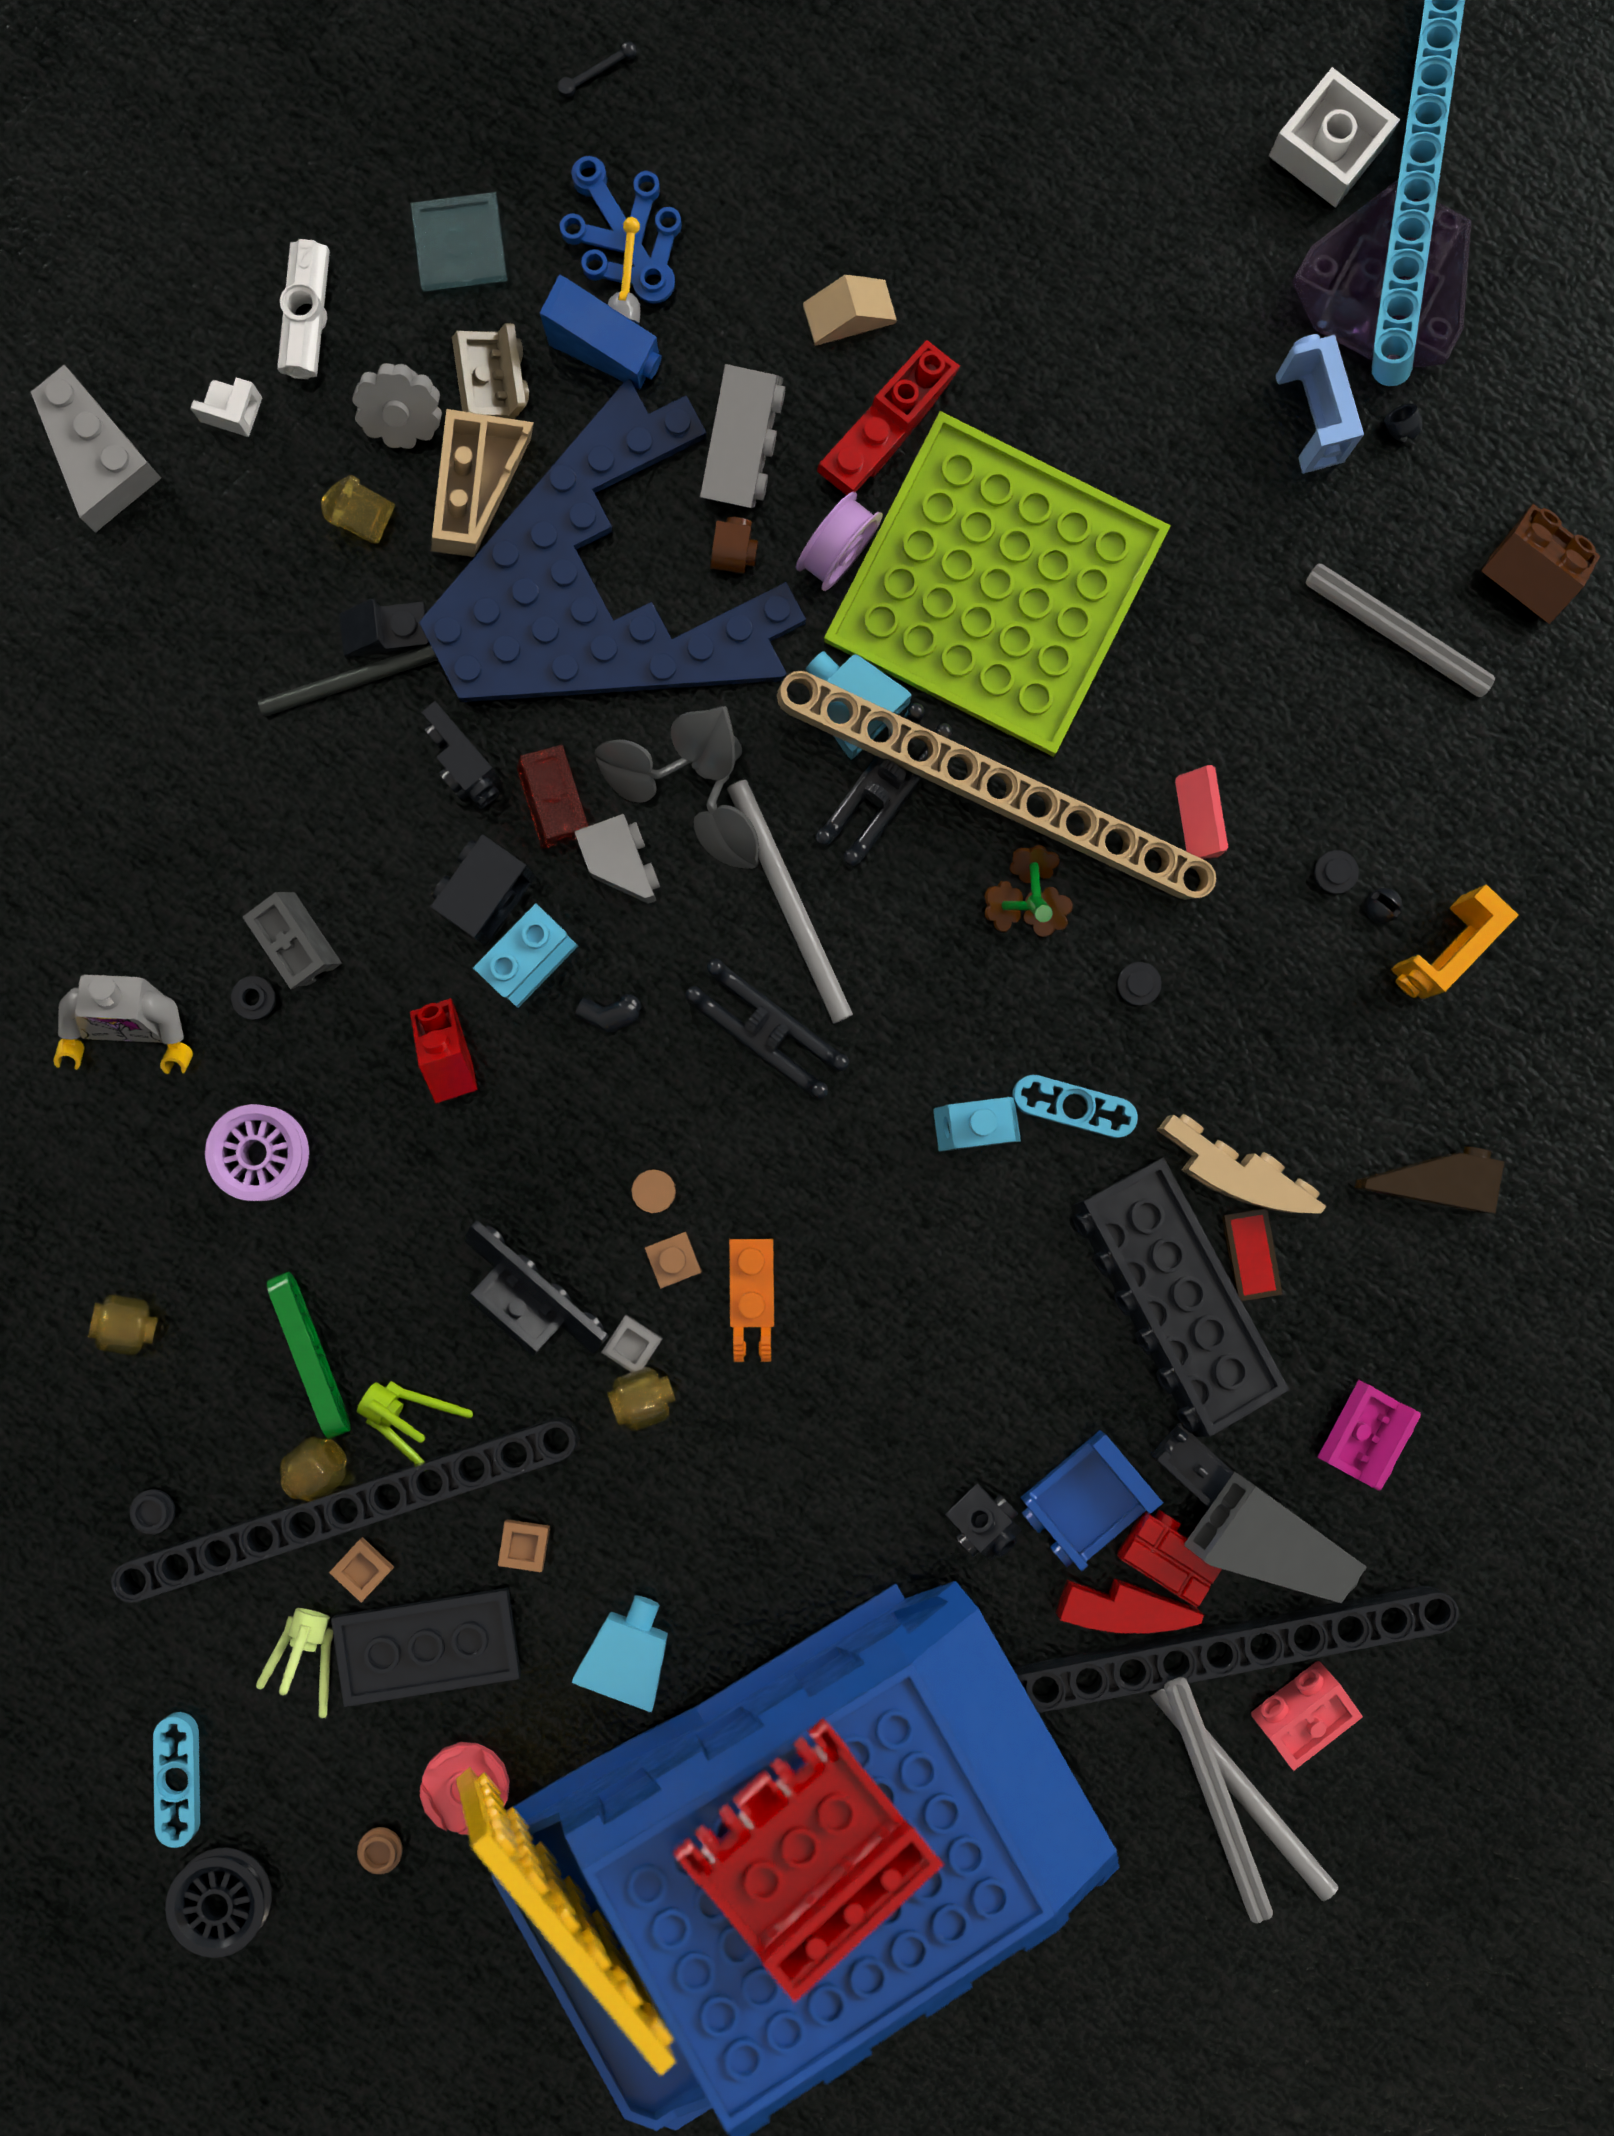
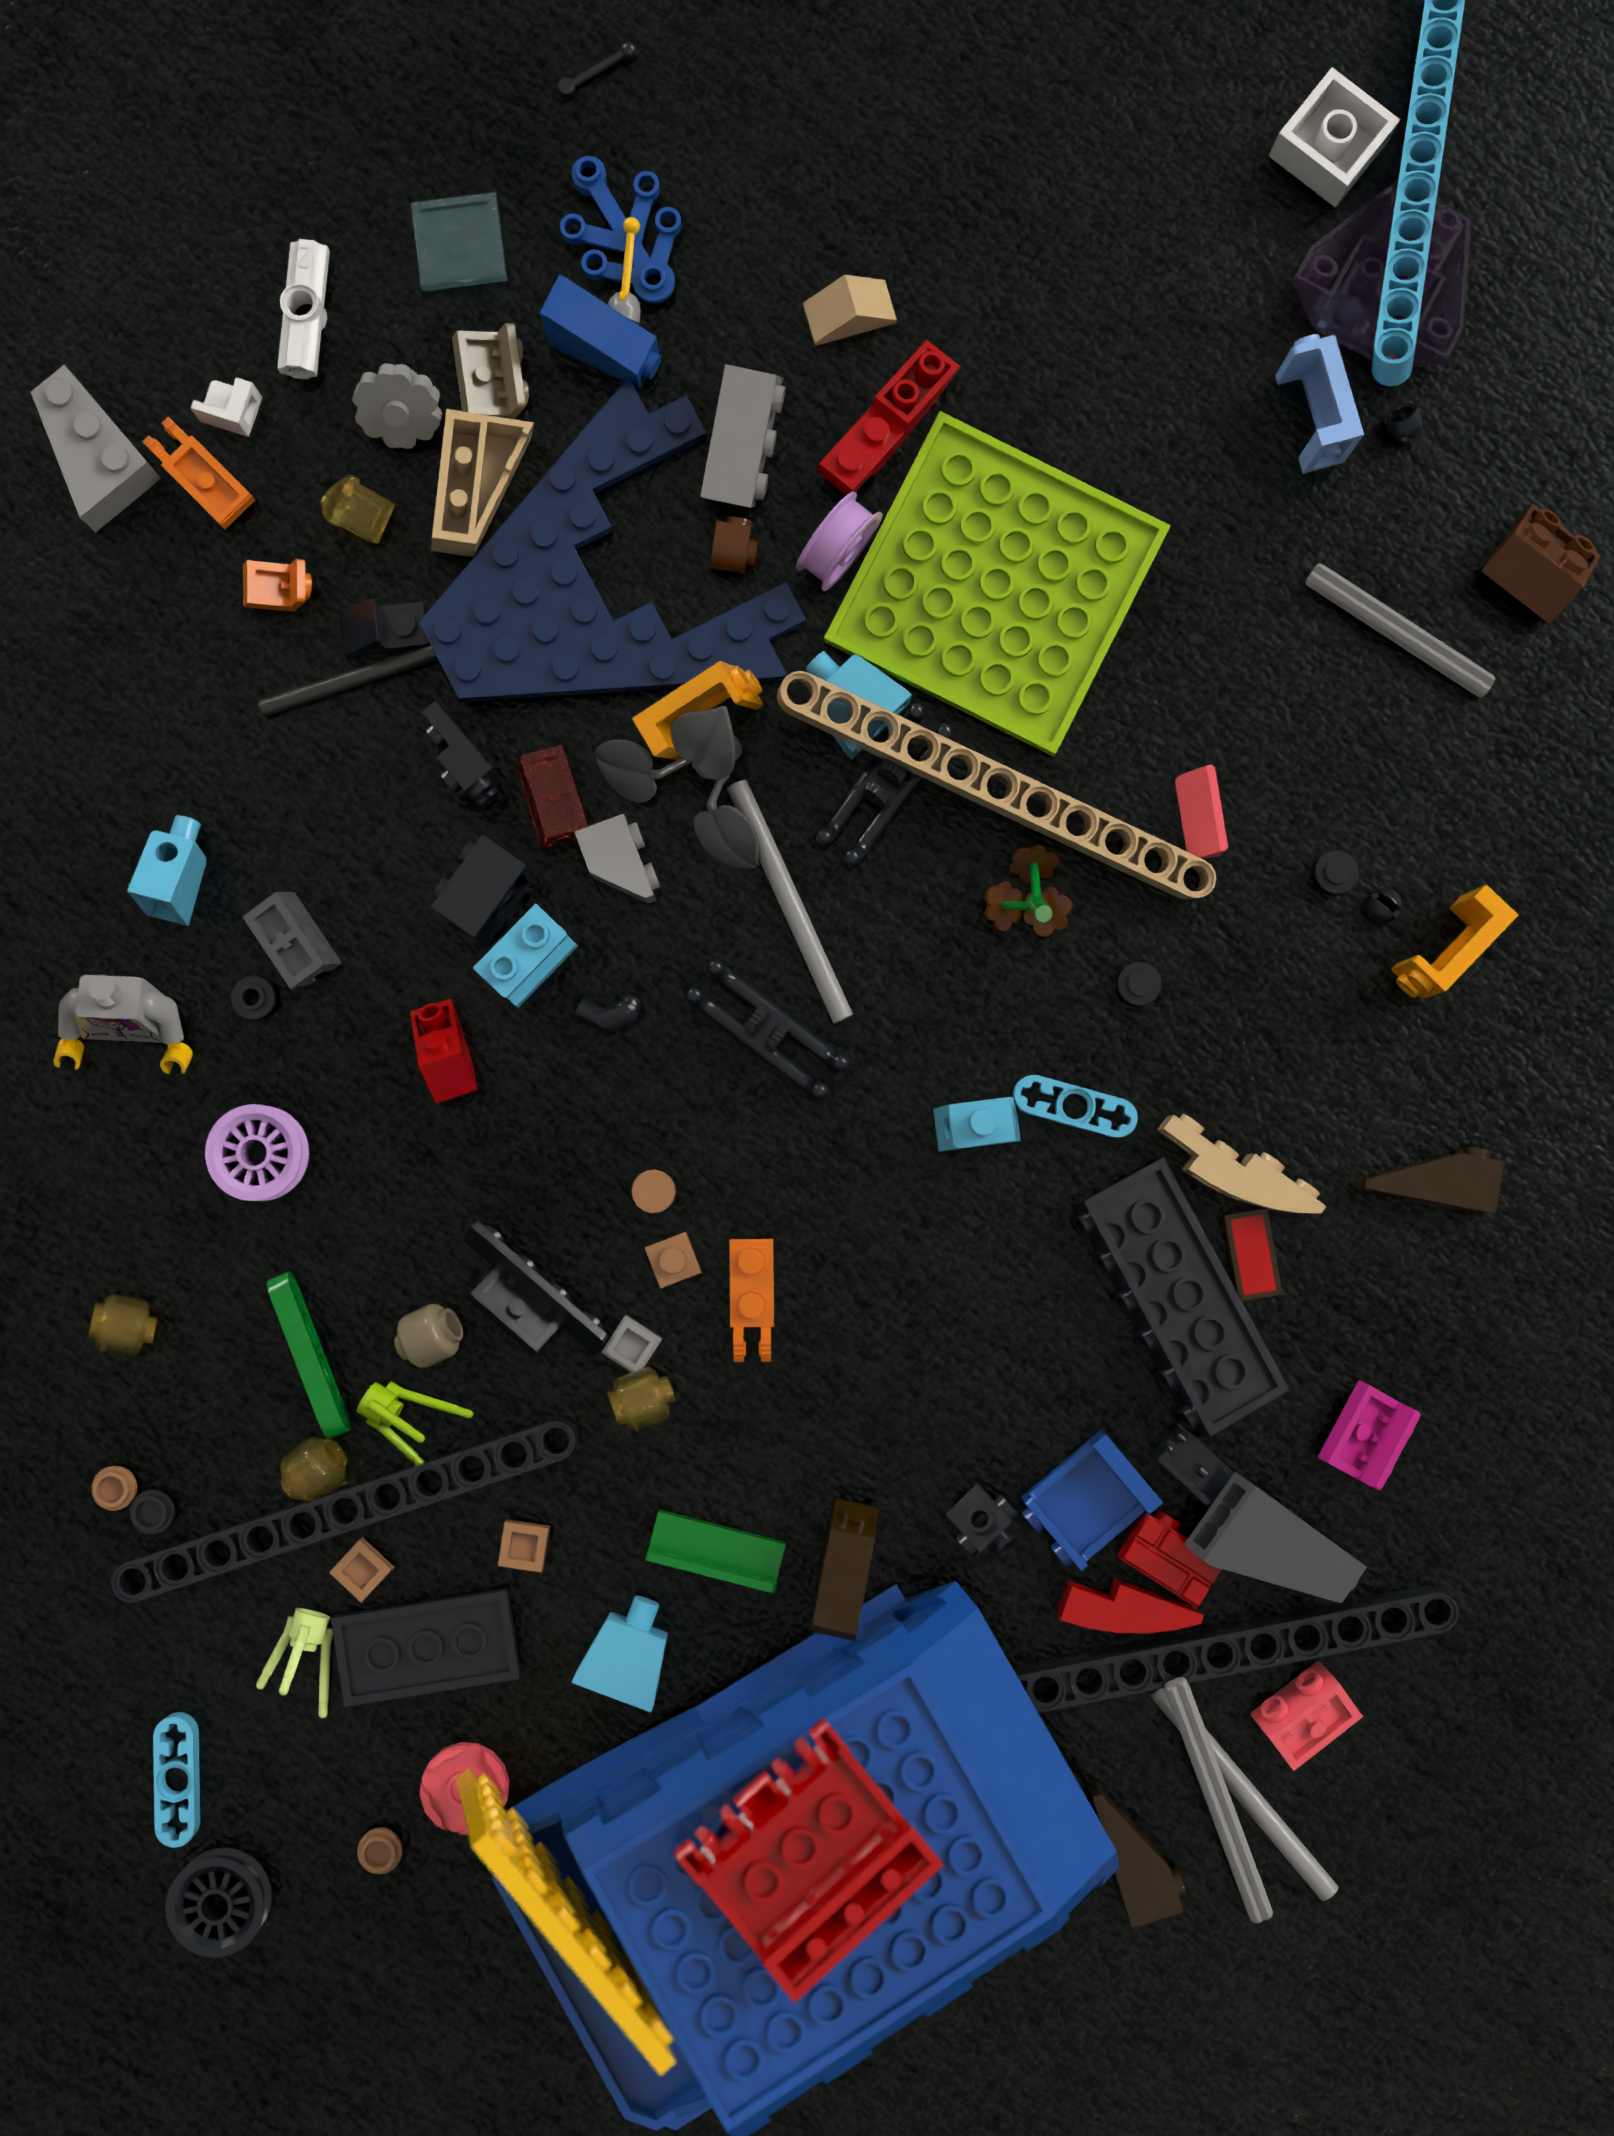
none -> medium nougat plate [91,1466,137,1511]
none -> medium azure torso [127,815,206,926]
none -> orange hinge [142,417,255,529]
none -> orange bracket [243,559,312,612]
none -> dark tan head [394,1304,463,1368]
none -> light orange panel [632,661,763,760]
none -> green panel [645,1509,786,1593]
none -> dark brown slope [811,1499,879,1641]
none -> dark brown slope [1087,1784,1186,1928]

